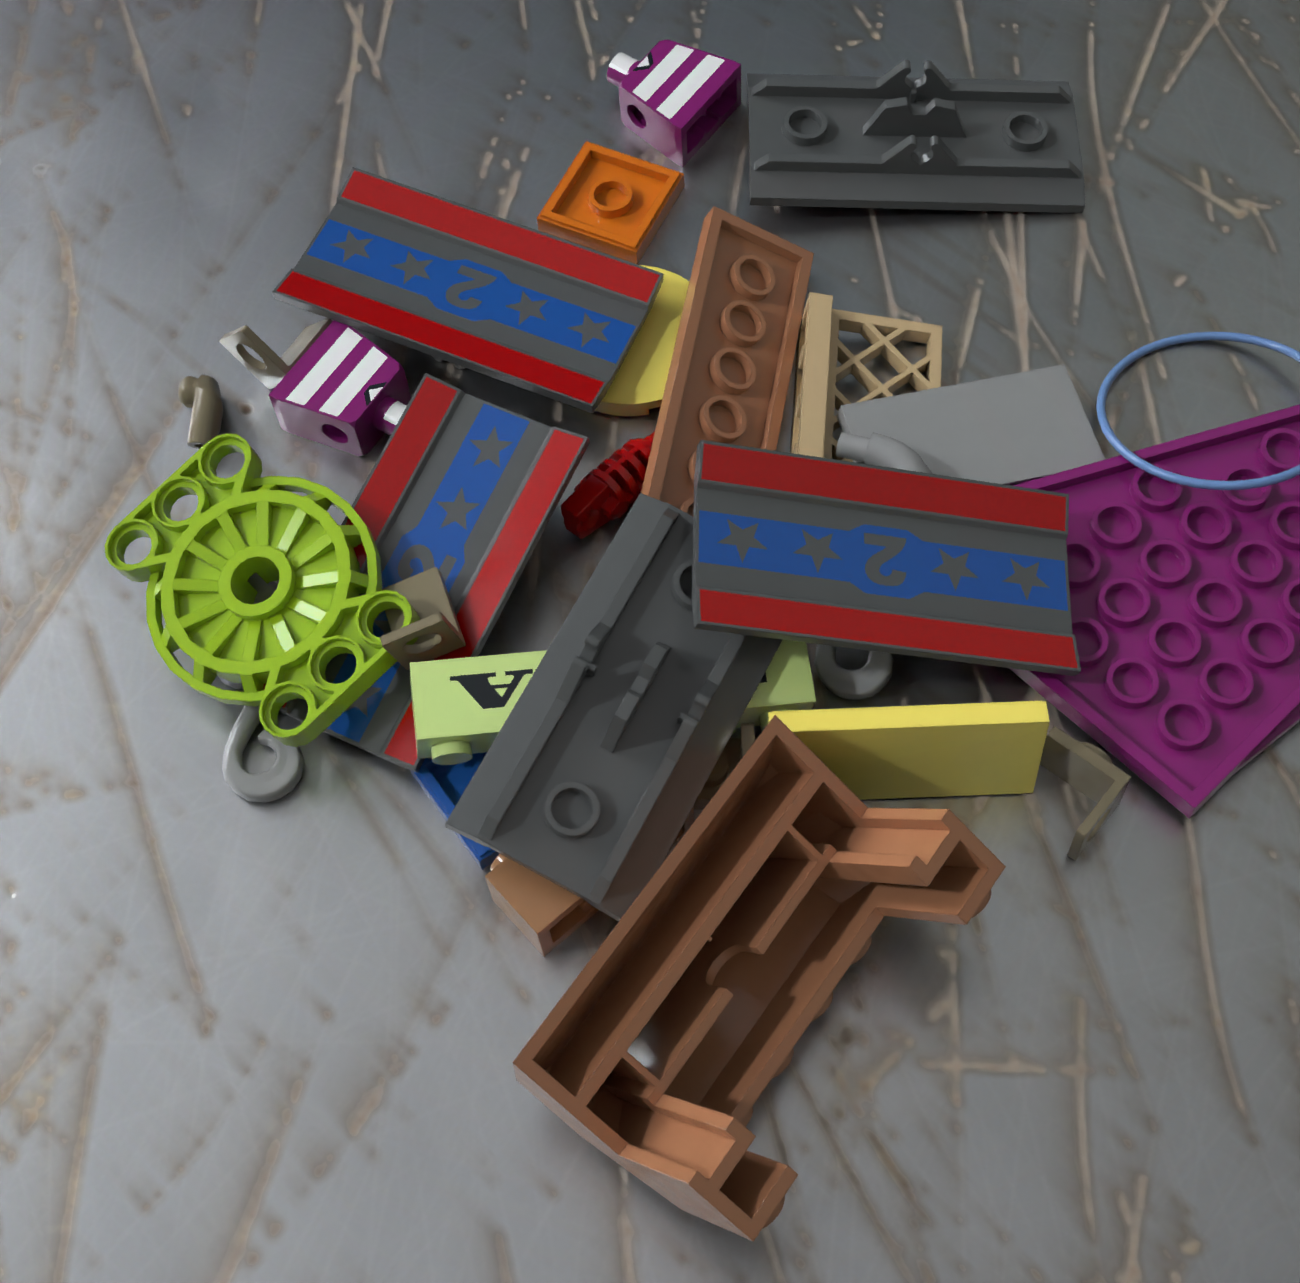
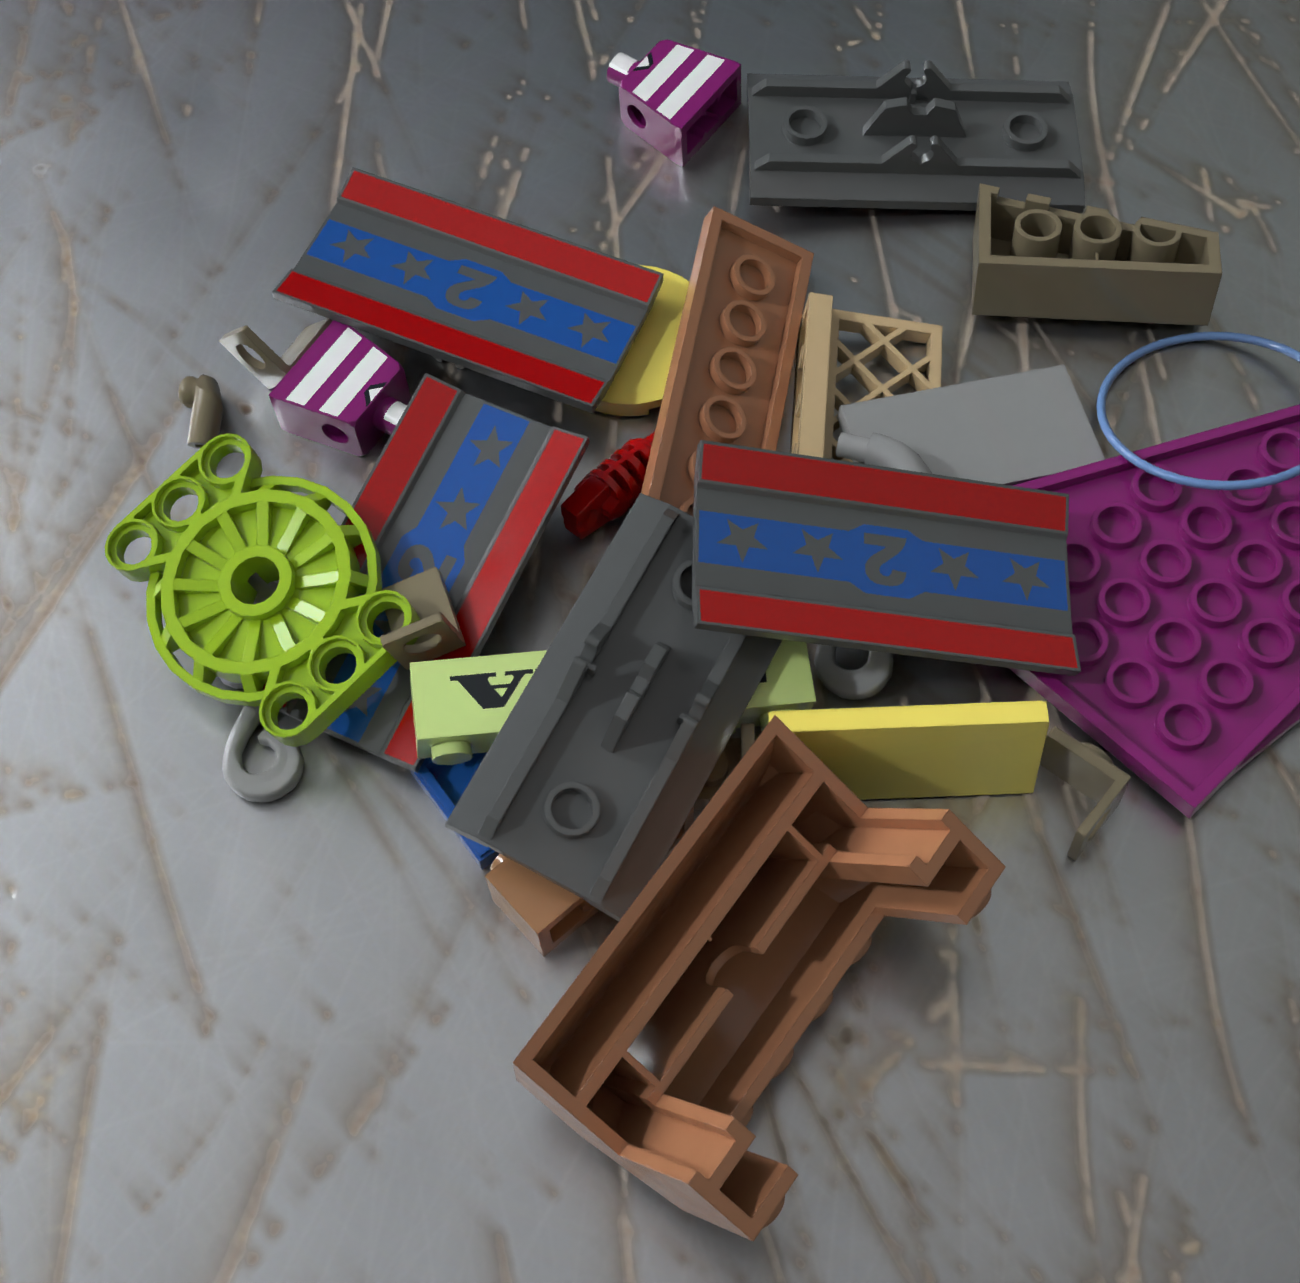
orange tile [537,141,685,265] -> none
none -> dark tan wedge [972,183,1222,326]

